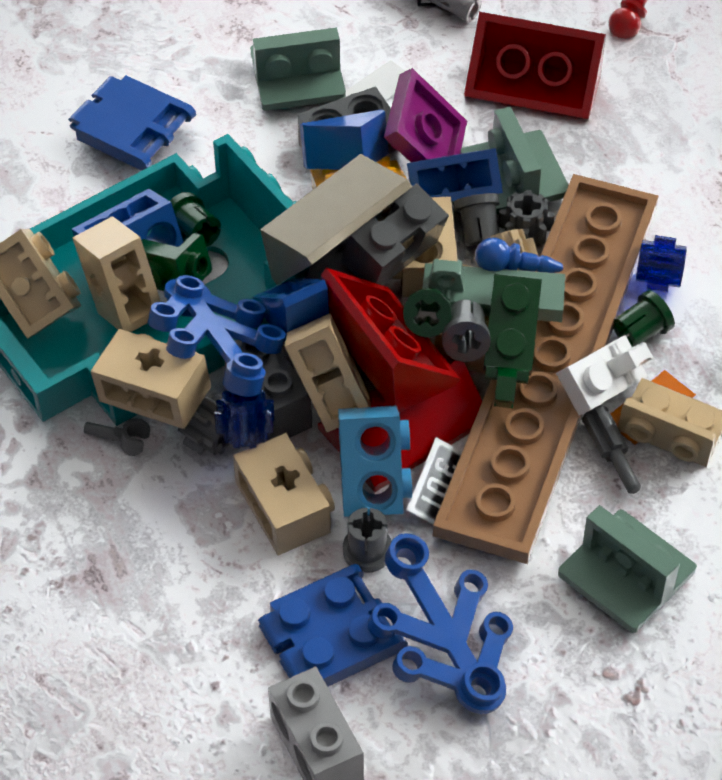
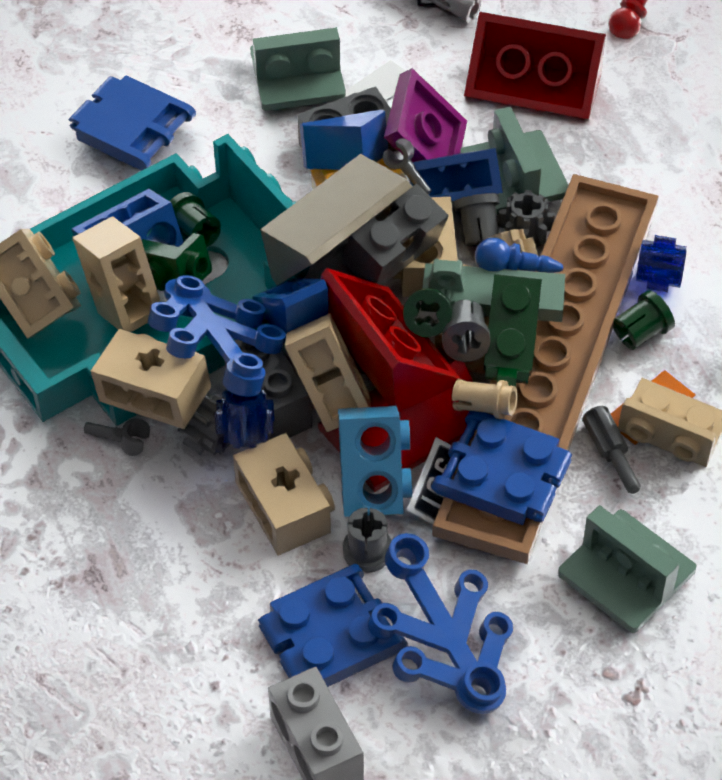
white hinge [556,335,653,415] -> none
none -> dark grey hand [383,138,432,195]
none -> blue plate [431,411,572,525]
none -> tan pin [452,379,517,419]

